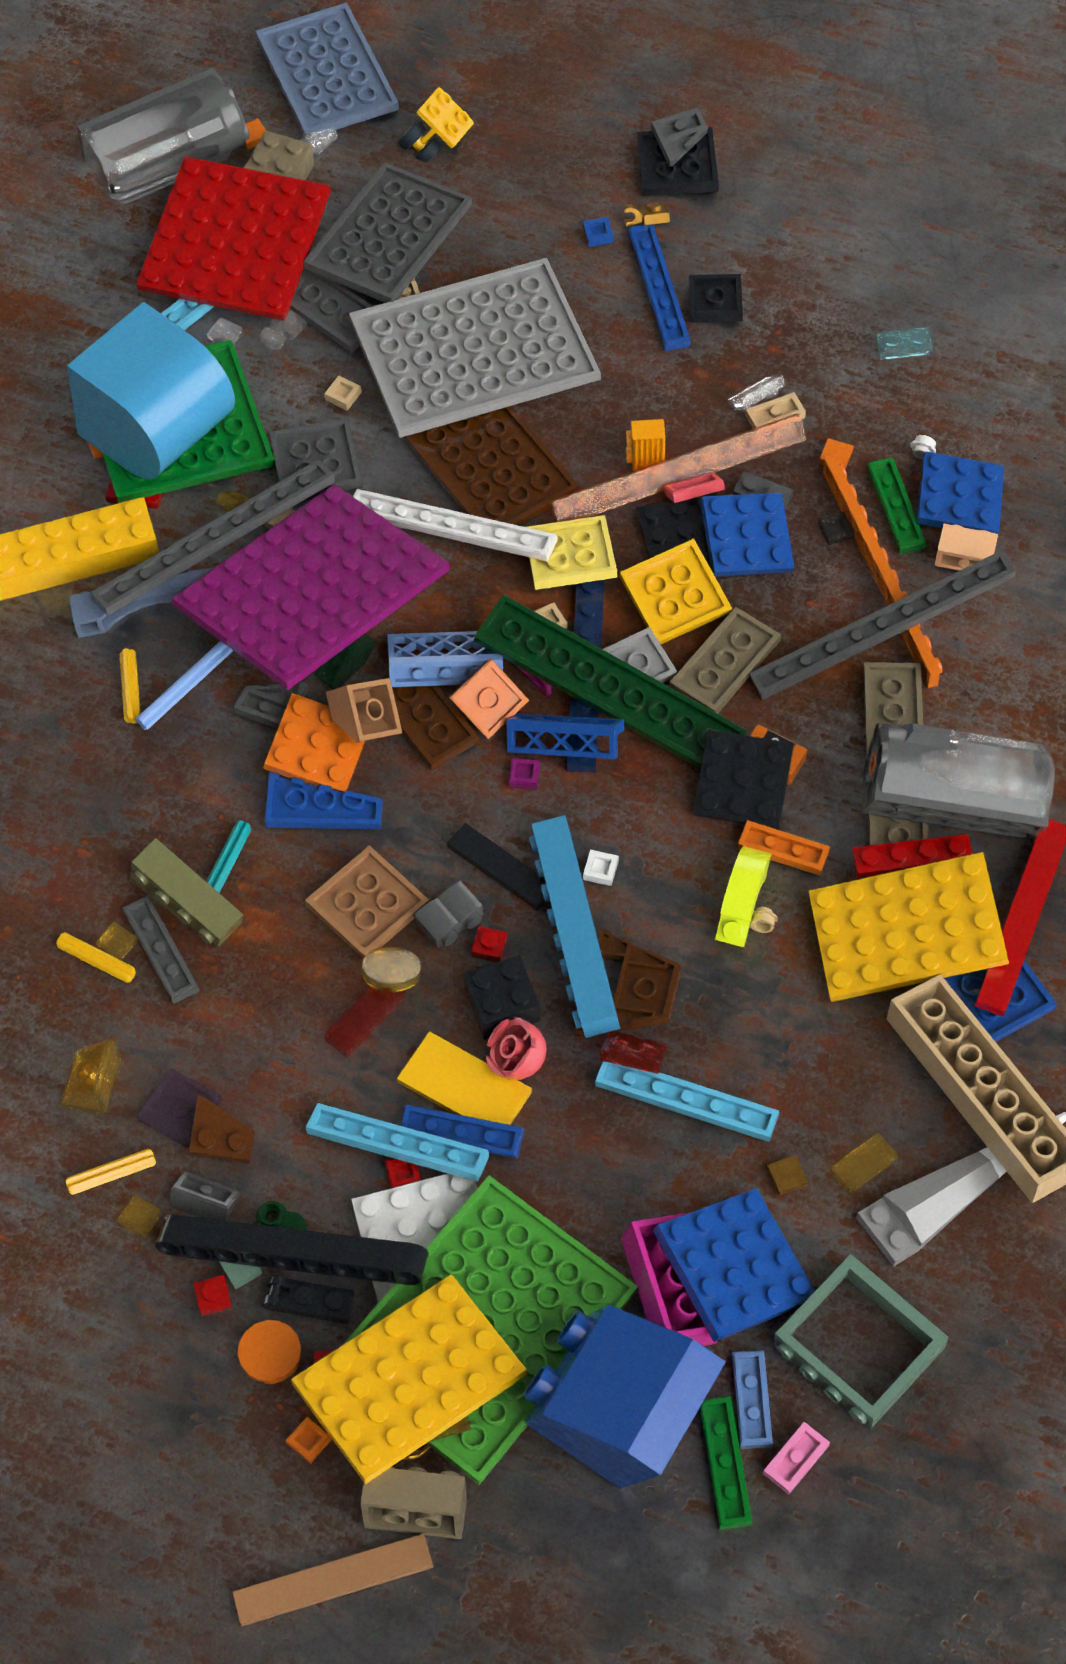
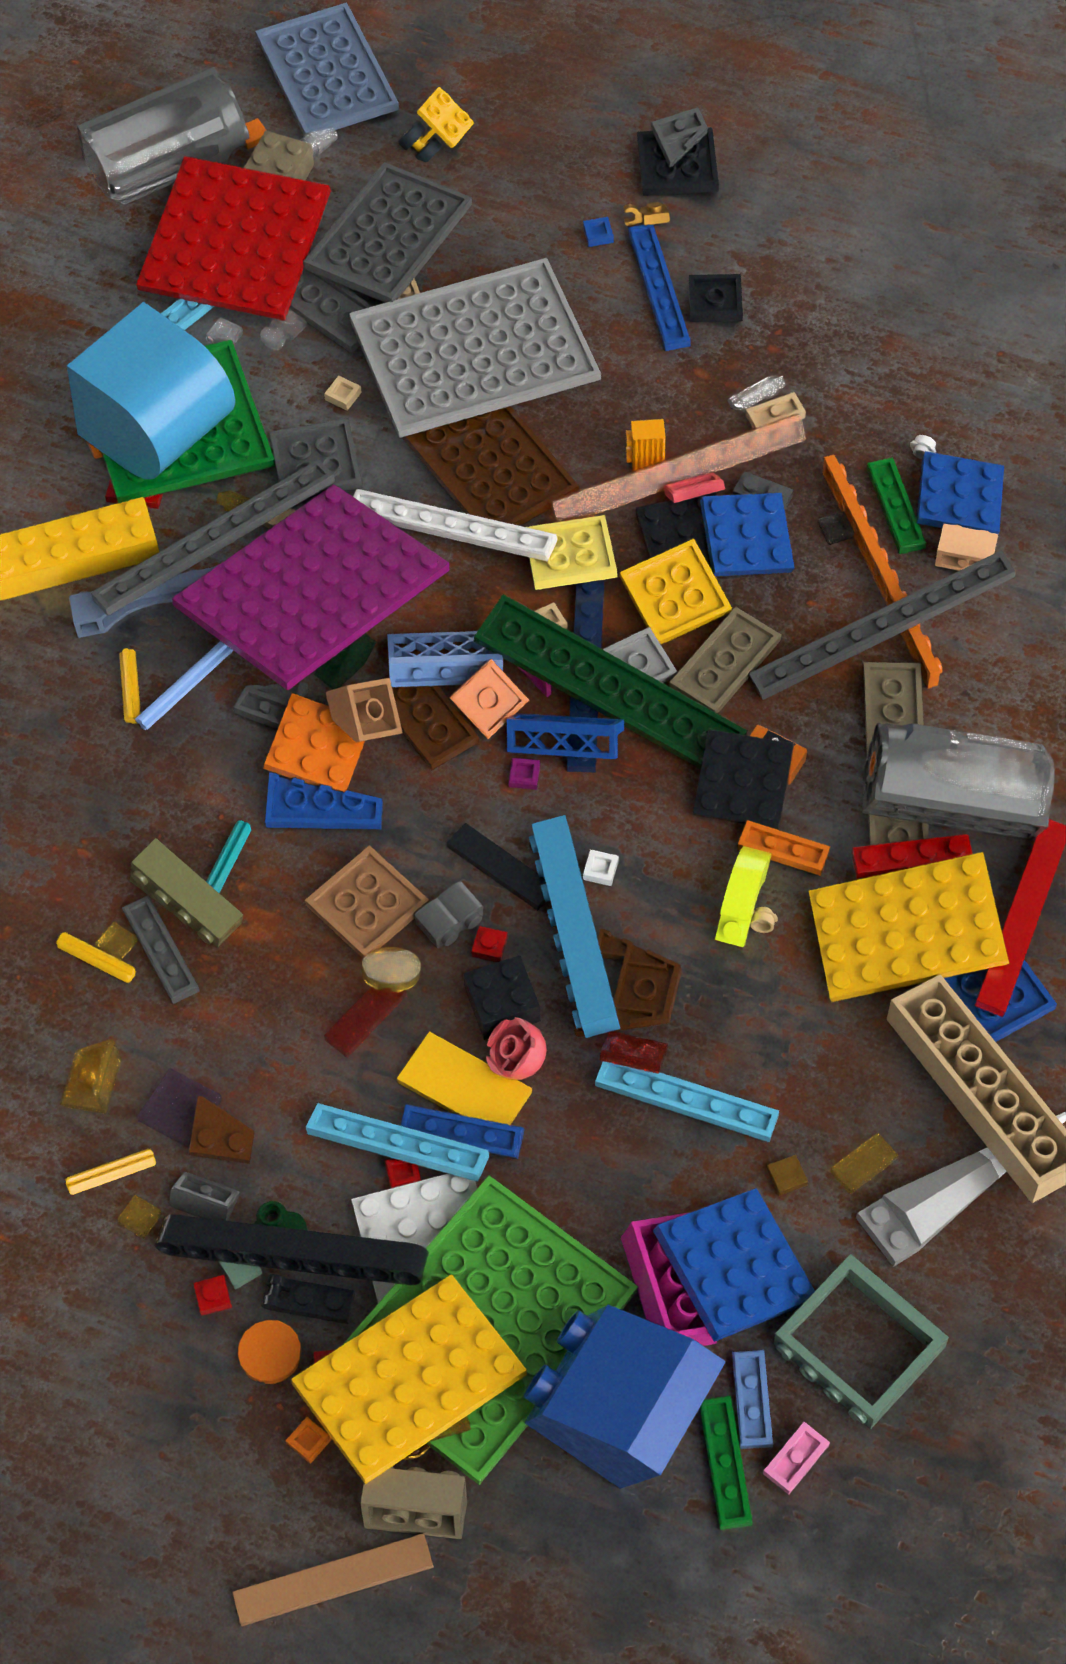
orange tile [819,438,854,469] -> none
clear light blue plate [876,327,934,360] -> none

